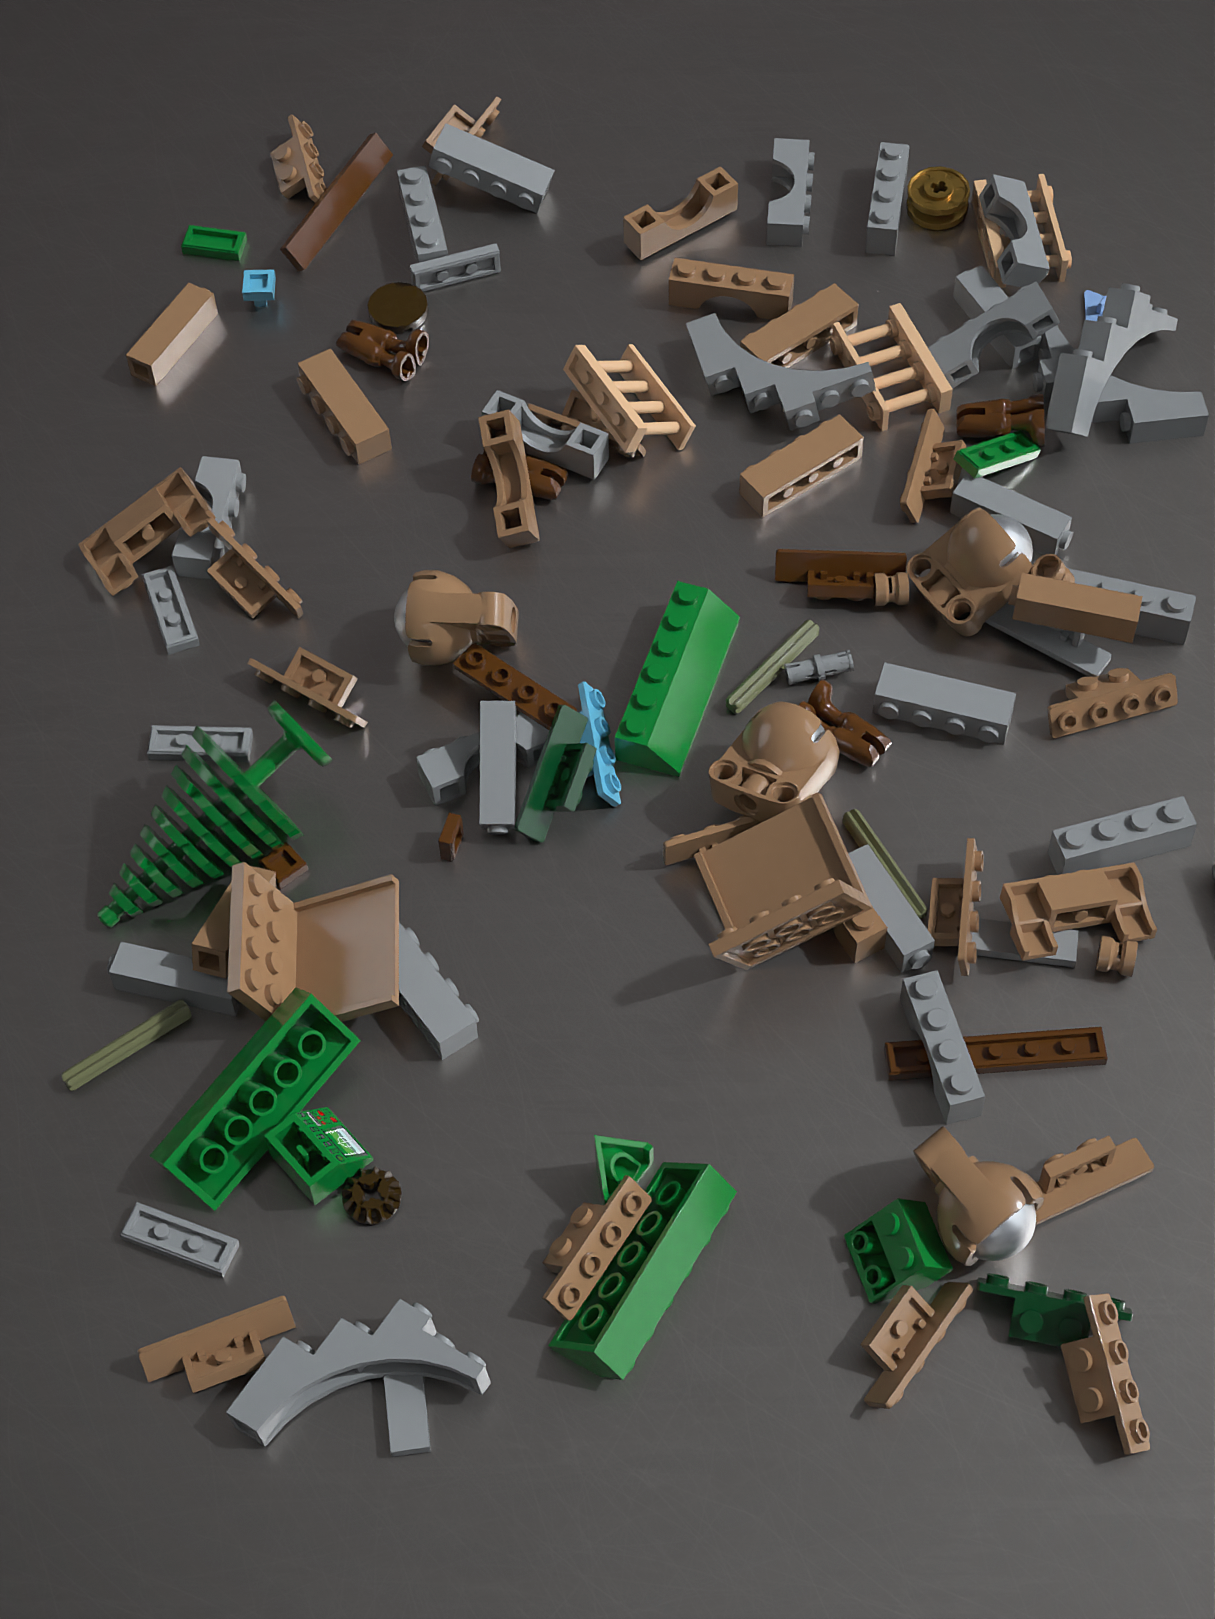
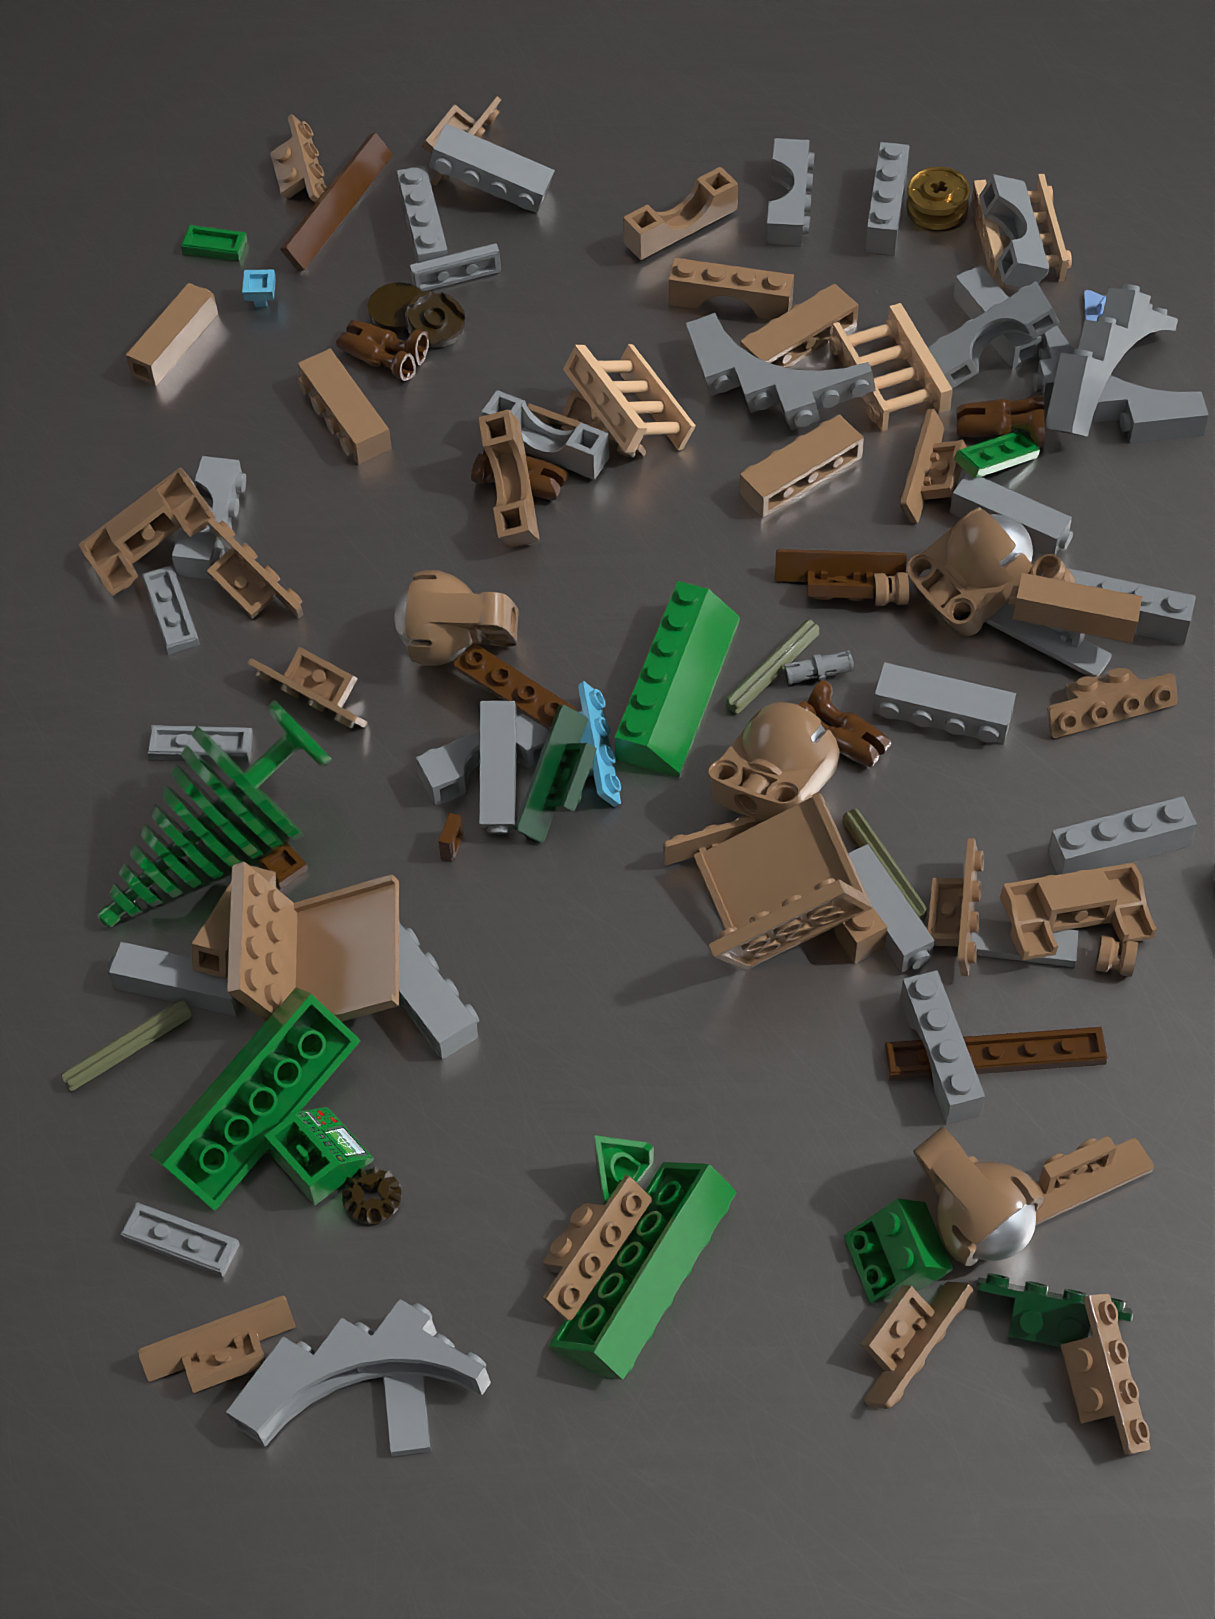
none -> dark brown tile [404,291,465,347]

